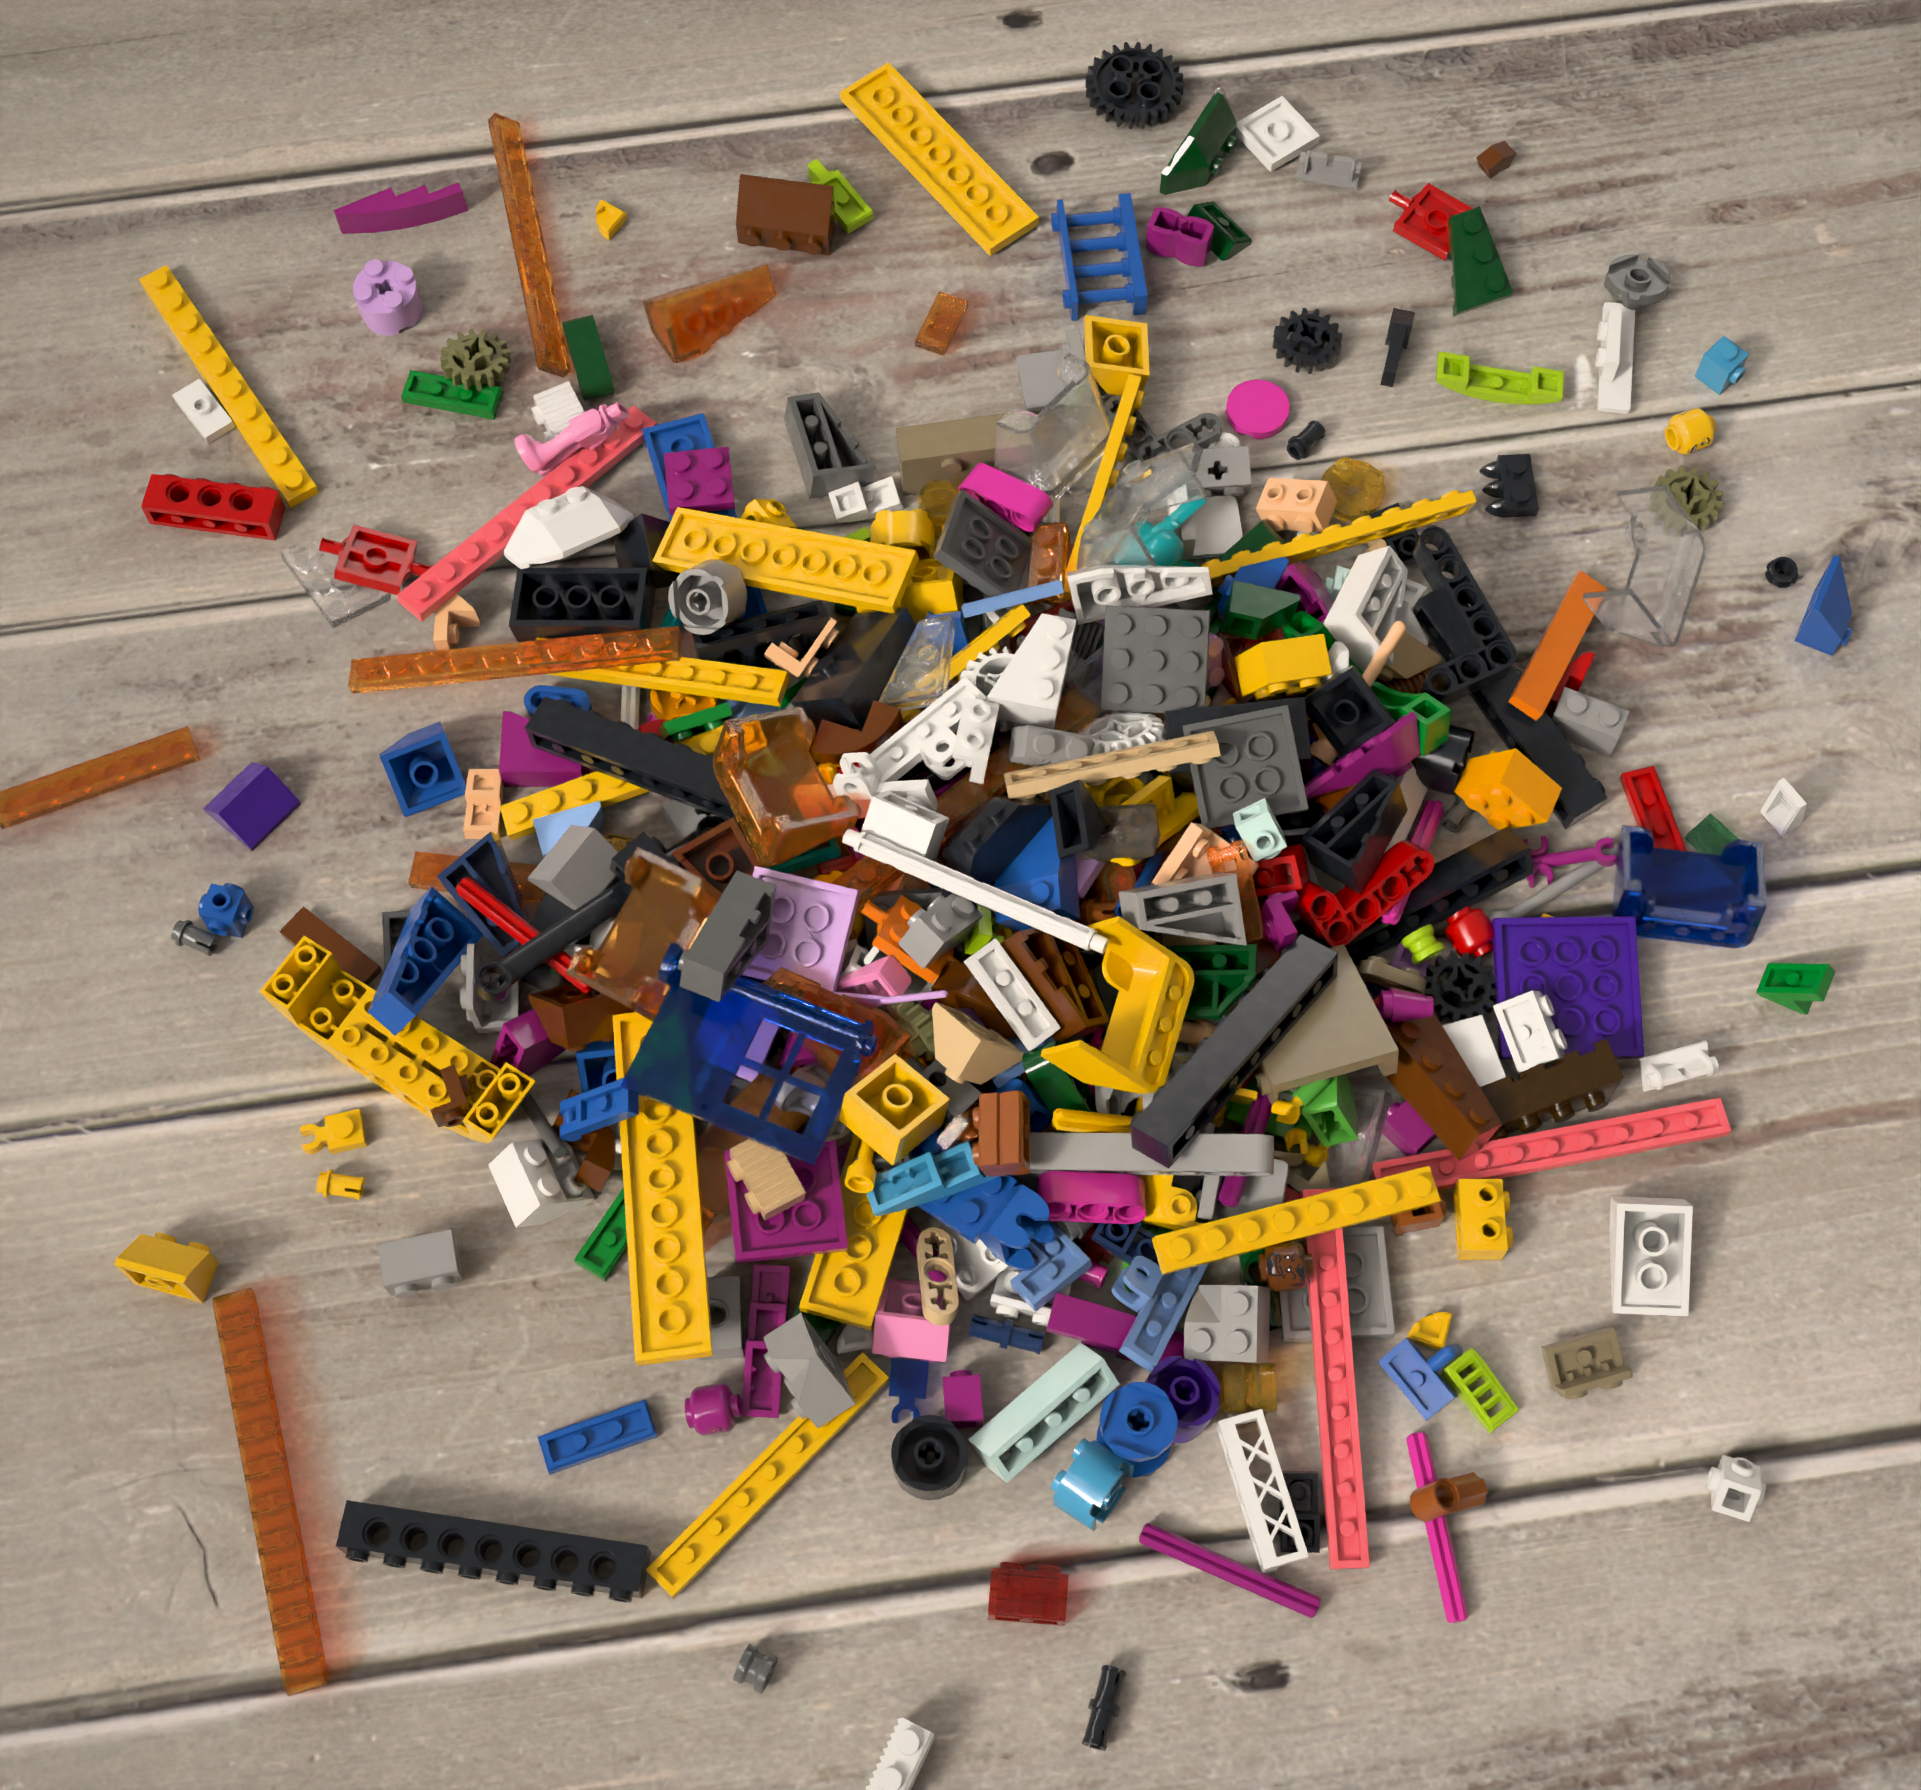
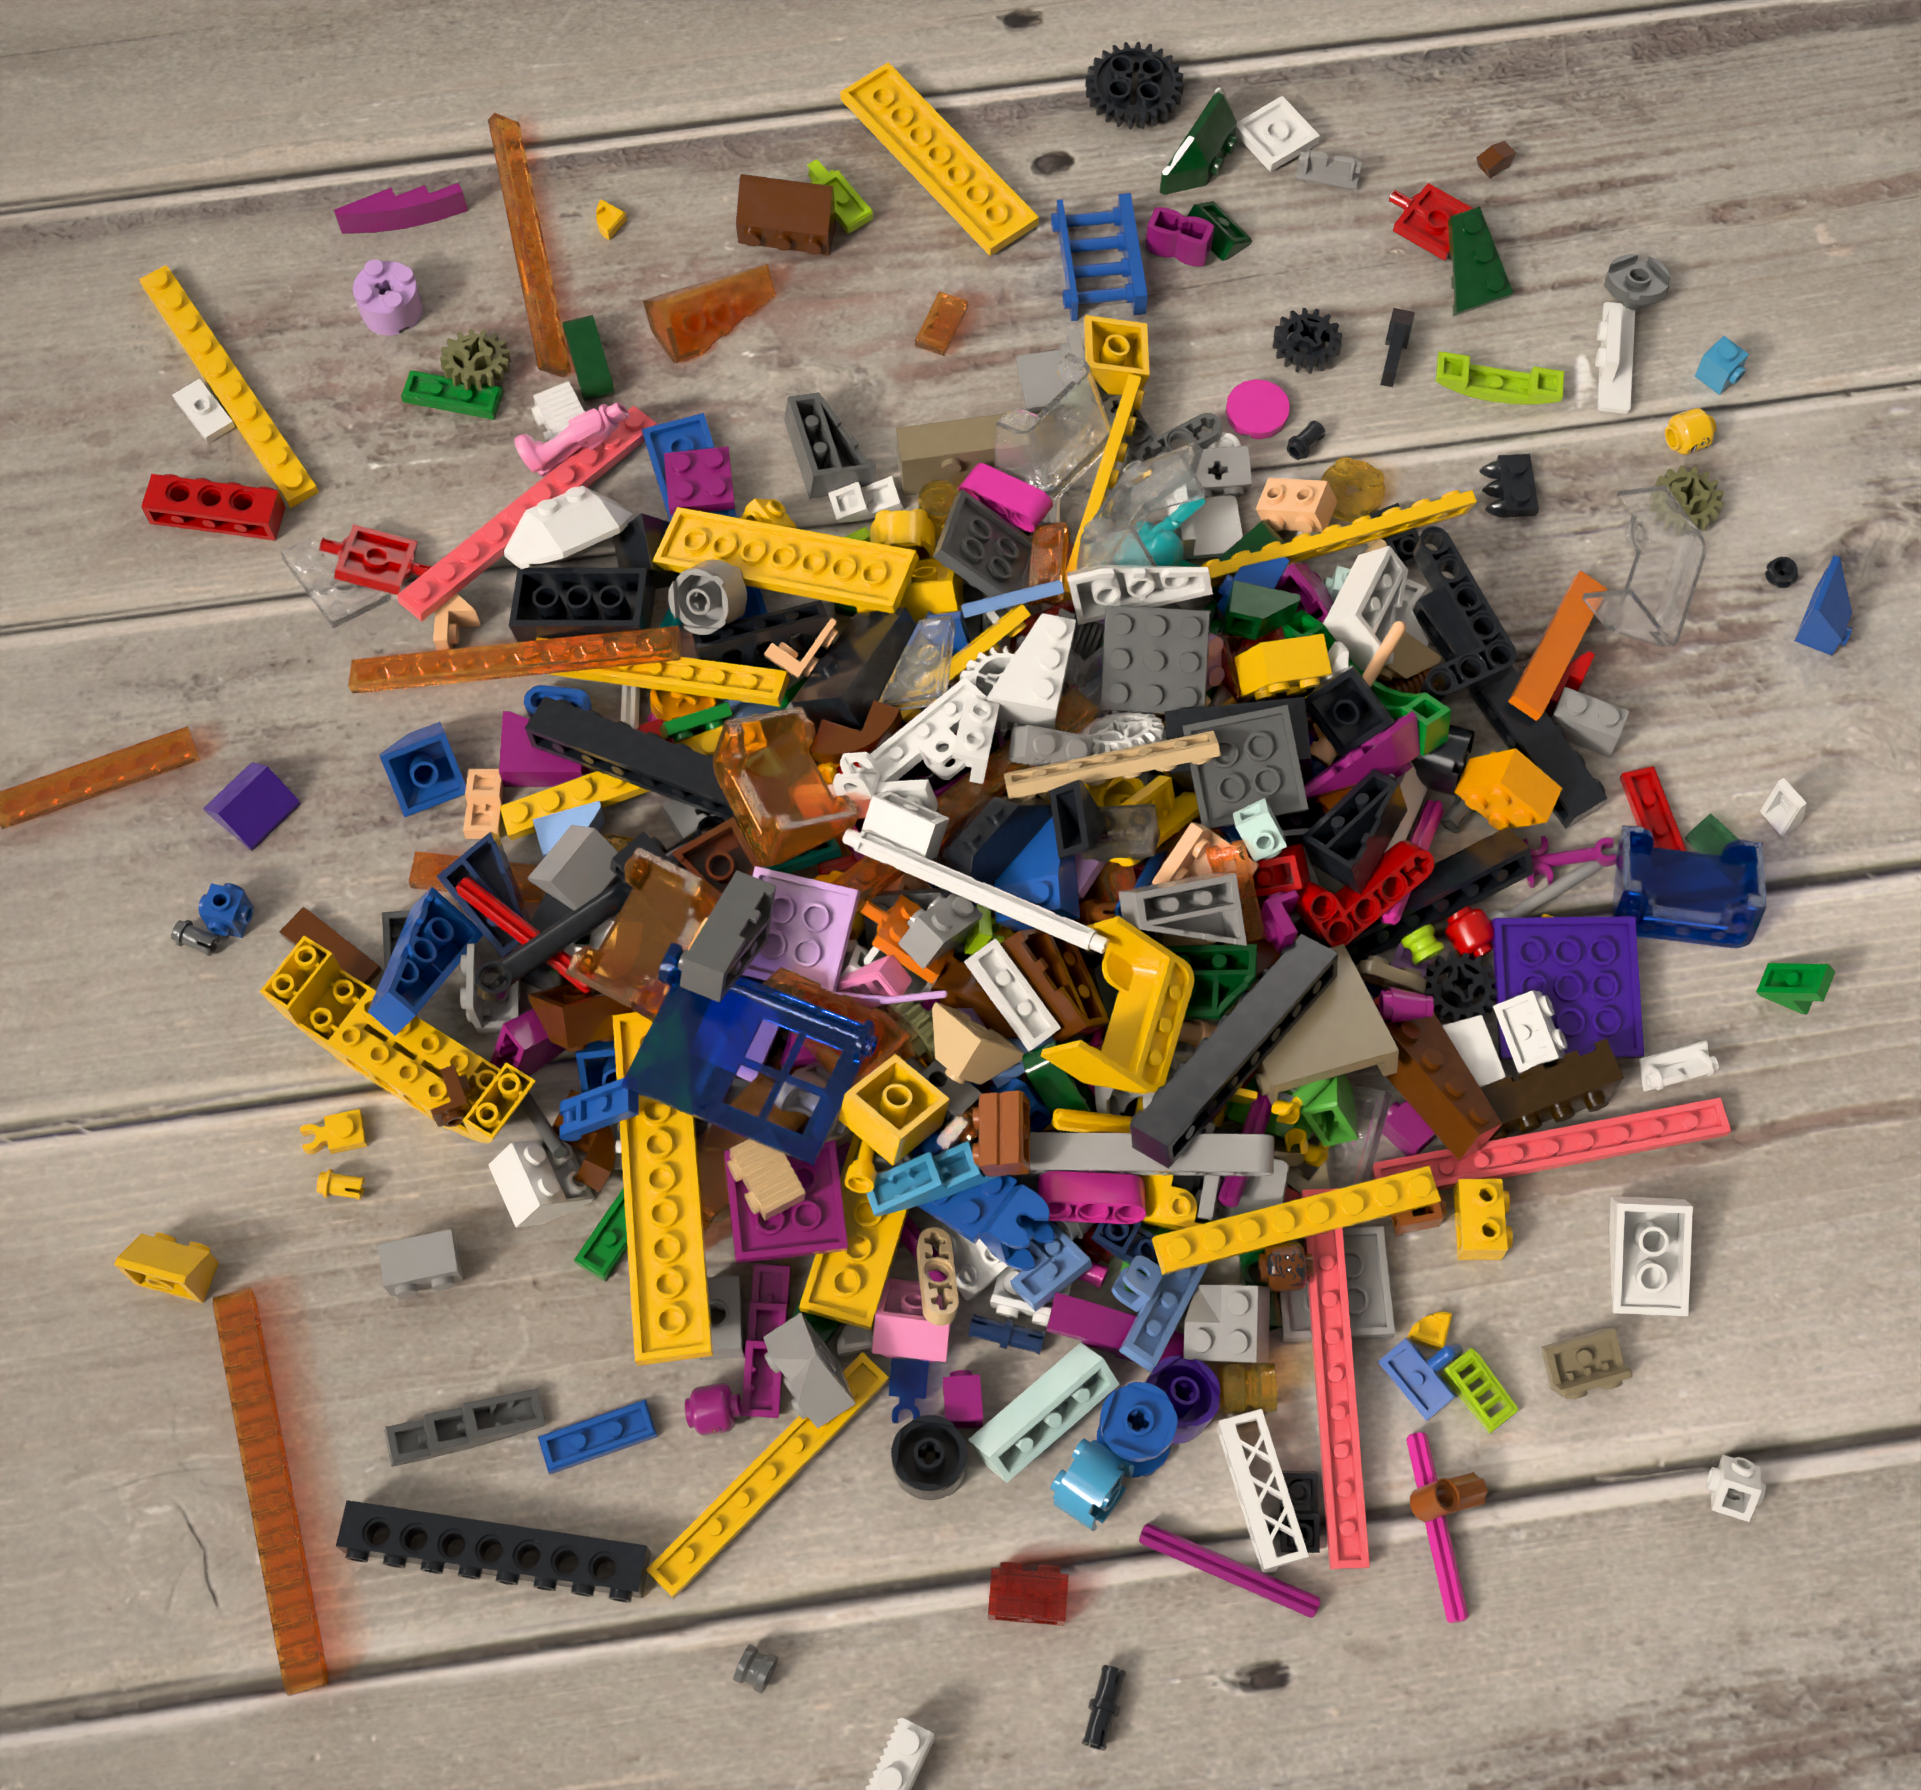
none -> dark grey slope [384,1388,546,1467]

